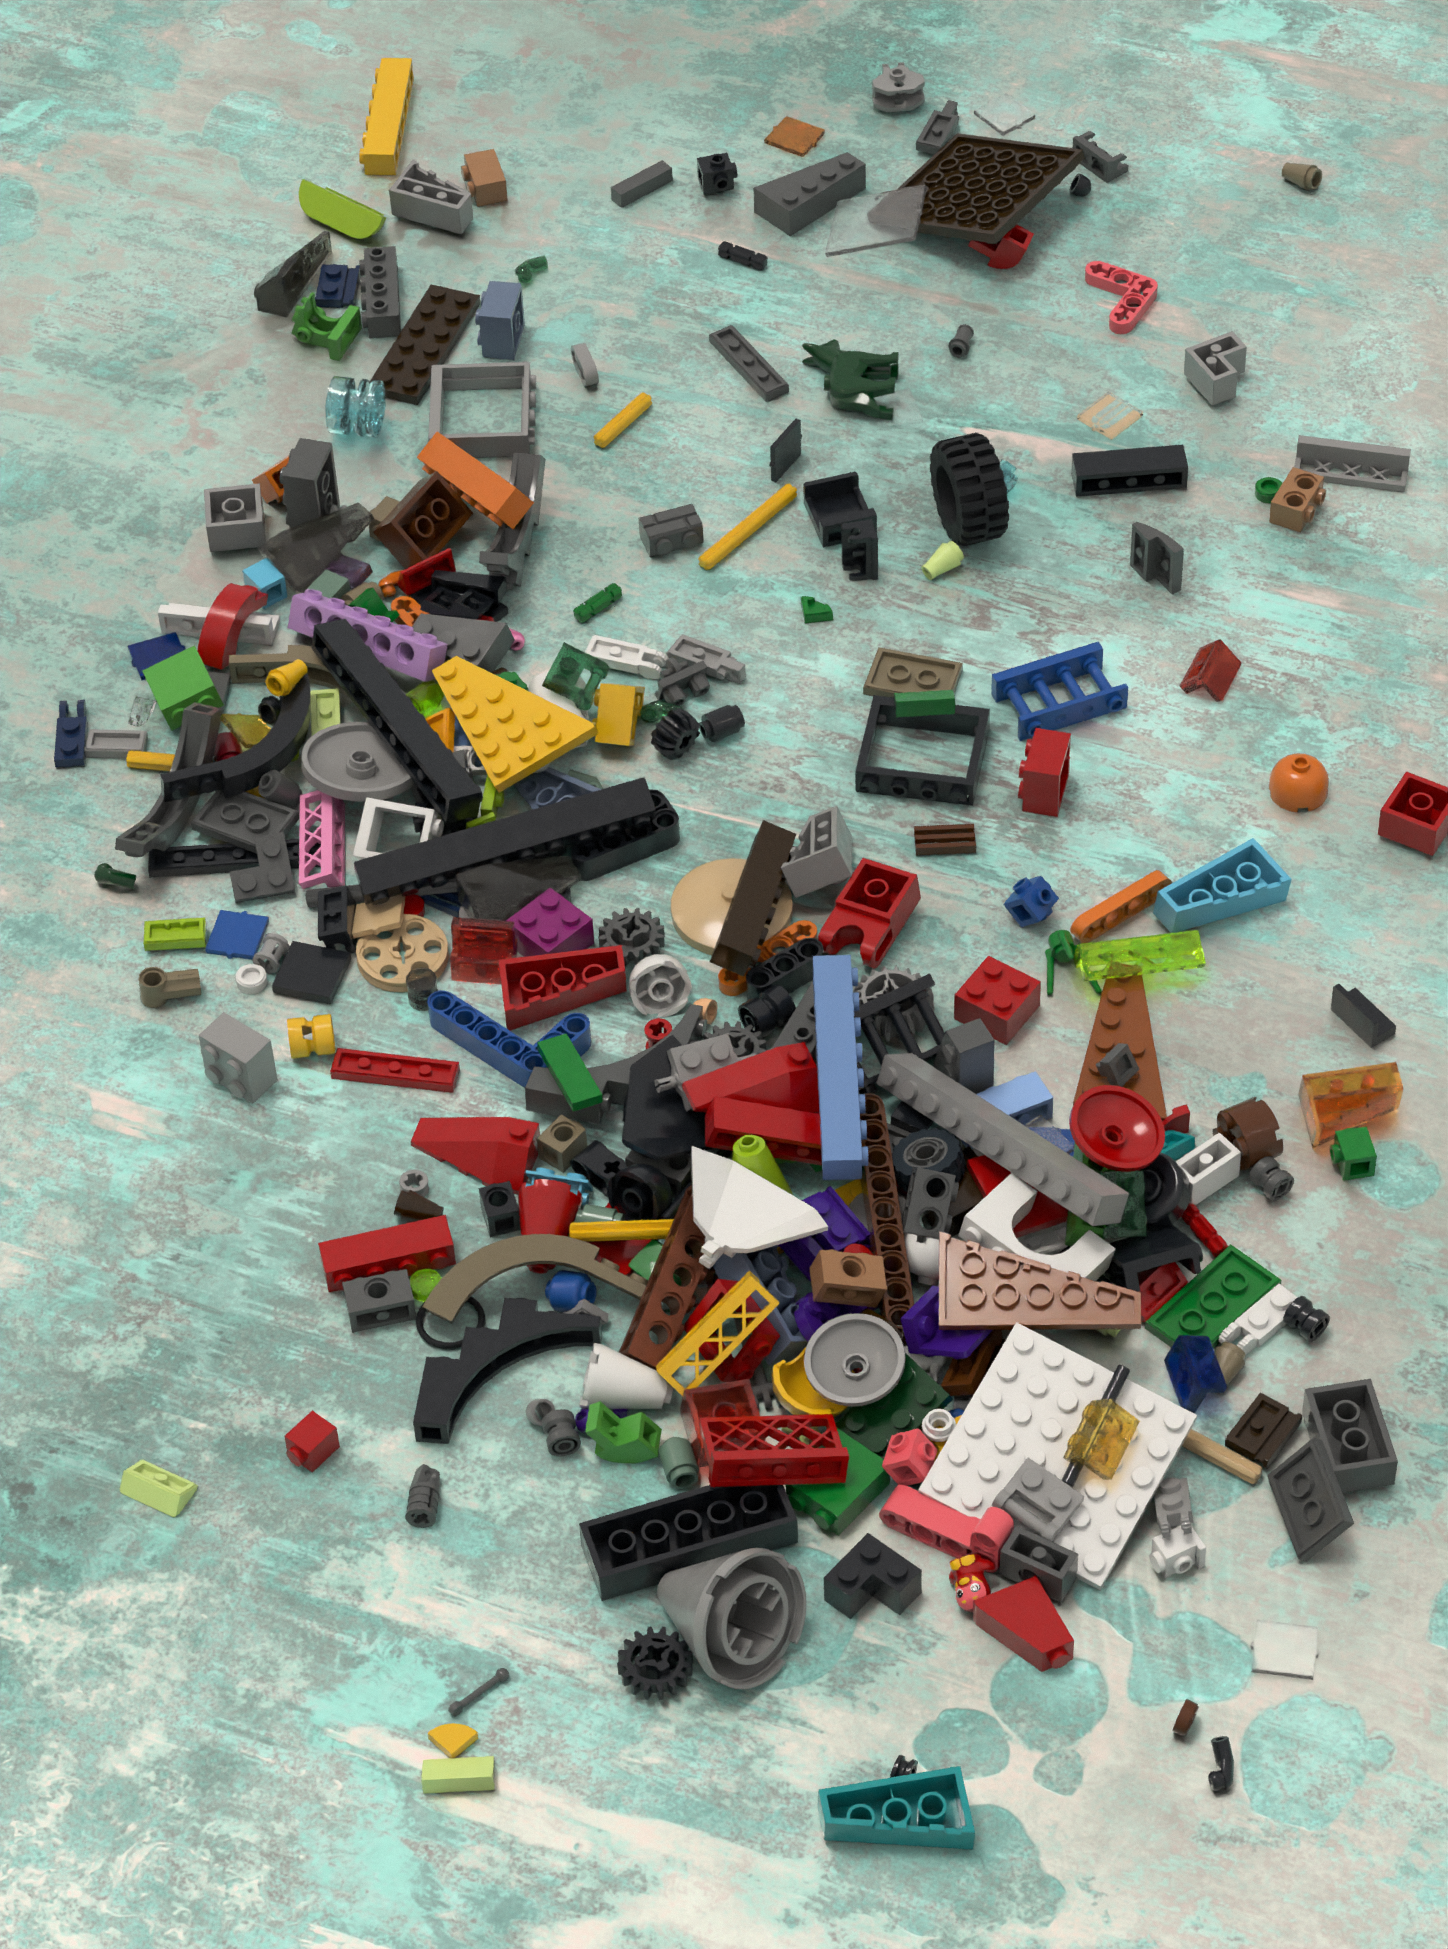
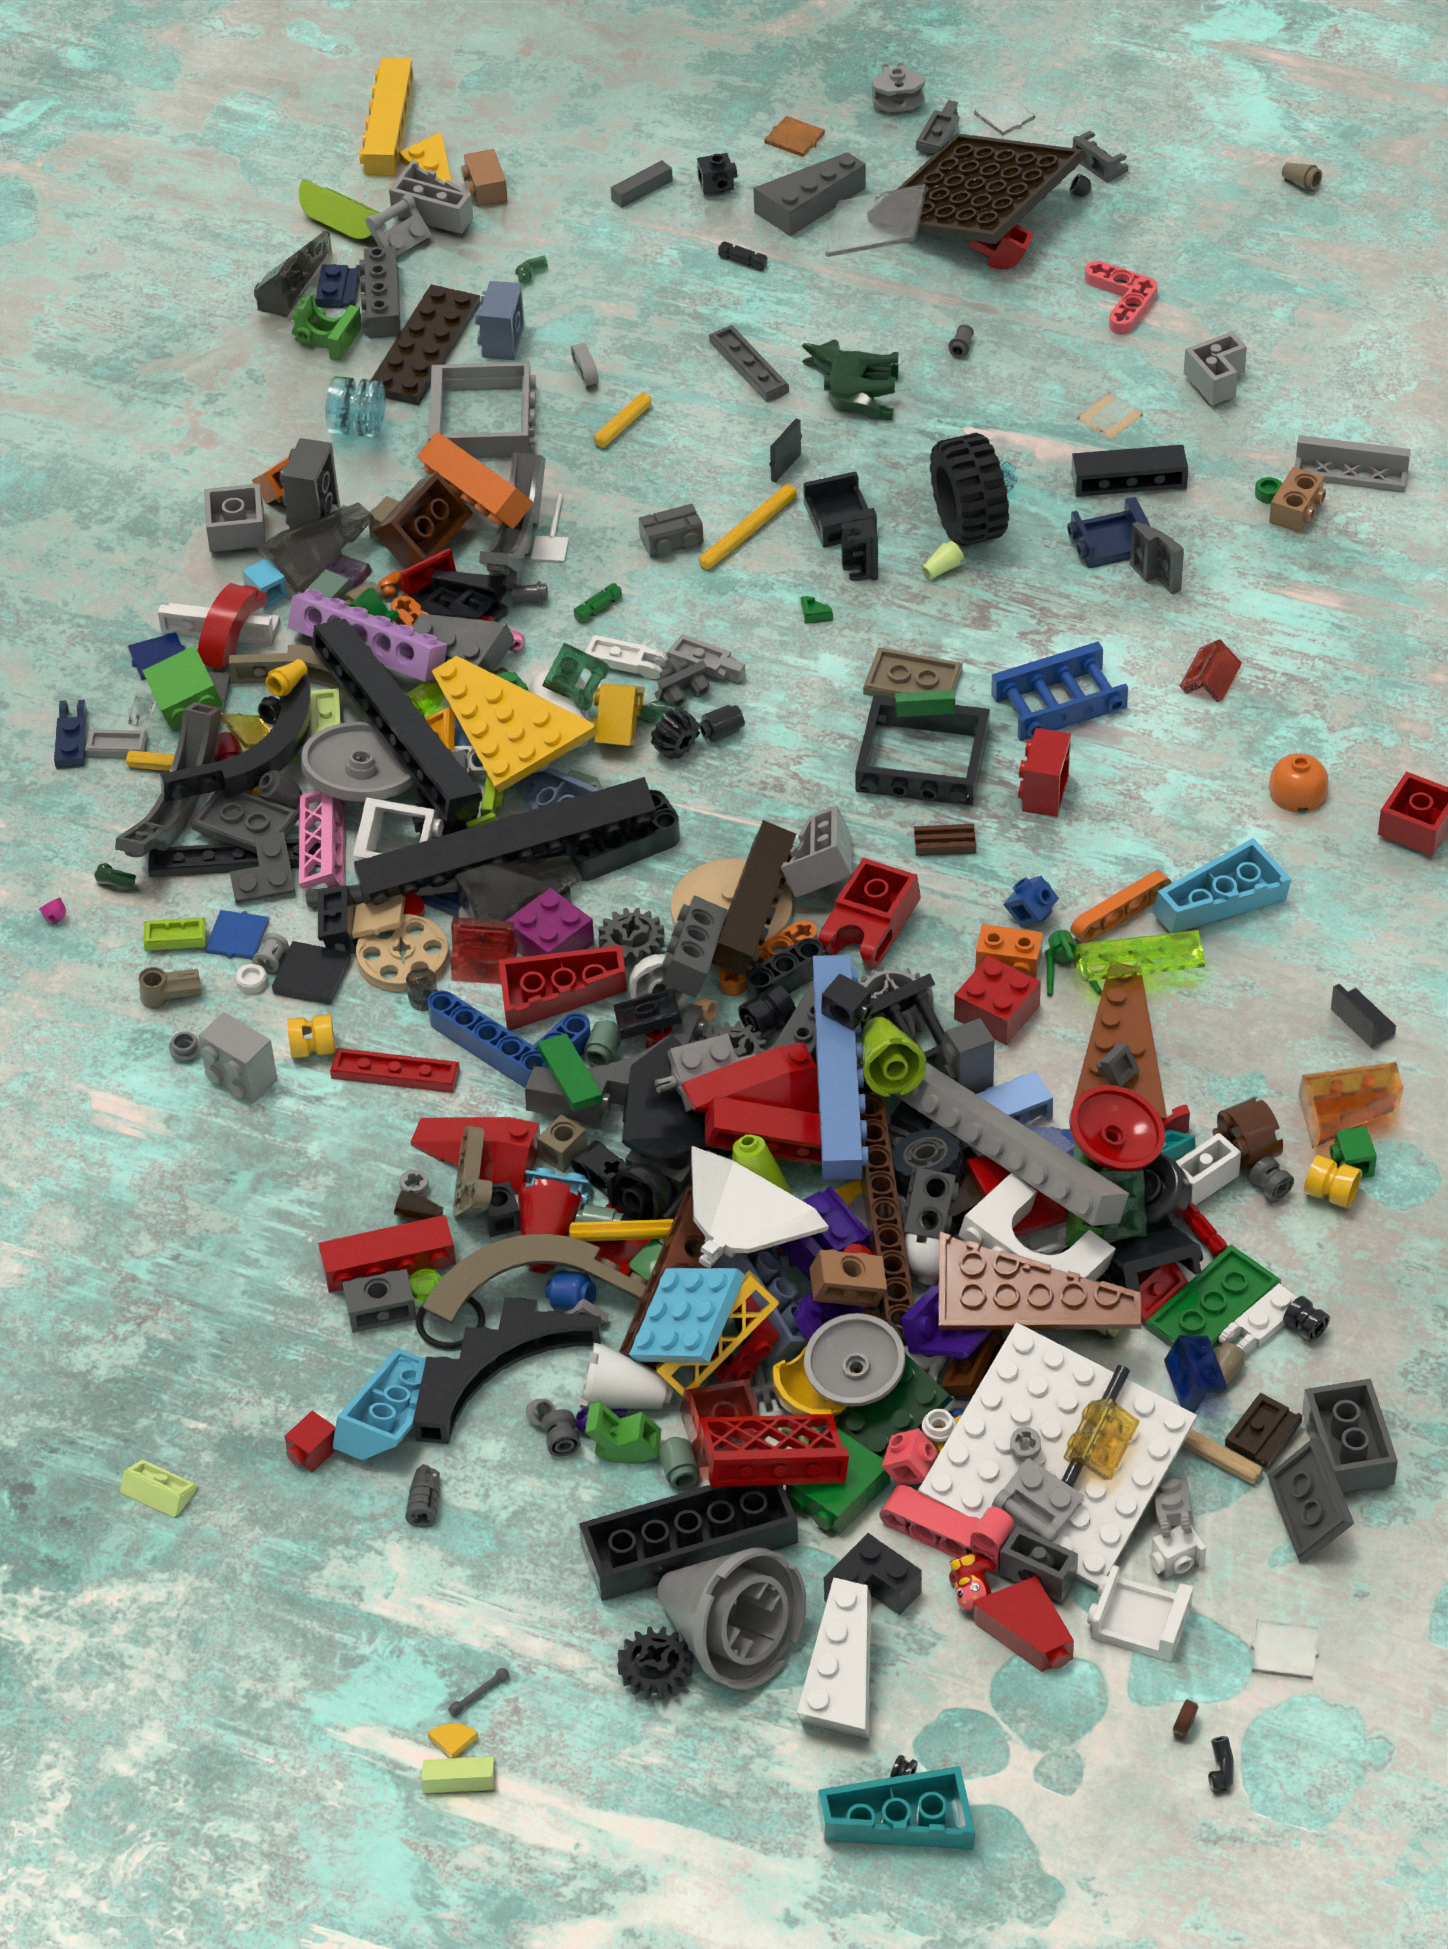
none -> dark pink hinge [39,898,66,923]
none -> flat silver plate [169,1032,201,1061]
none -> medium azure wedge [333,1348,426,1460]
none -> light grey plate [366,194,432,256]
none -> yellow wing [399,133,452,182]
none -> dark tan beam [453,1125,492,1219]
none -> dark grey pin [512,581,548,604]
none -> white piece [531,493,569,563]
none -> sand green brick [584,1020,622,1067]
none -> black tile [613,988,682,1040]
none -> medium azure plate [629,1268,745,1363]
none -> dark grey brick [660,895,728,998]
none -> white wedge [797,1577,871,1739]
none -> black brick [821,973,873,1031]
none -> lime cone [862,1017,926,1097]
none -> orange brick [975,924,1043,979]
none -> light grey bush [1010,1427,1041,1461]
none -> dark blue panel [1067,496,1150,568]
none -> white panel [1087,1565,1193,1662]
none -> yellow wheel [1304,1154,1362,1209]

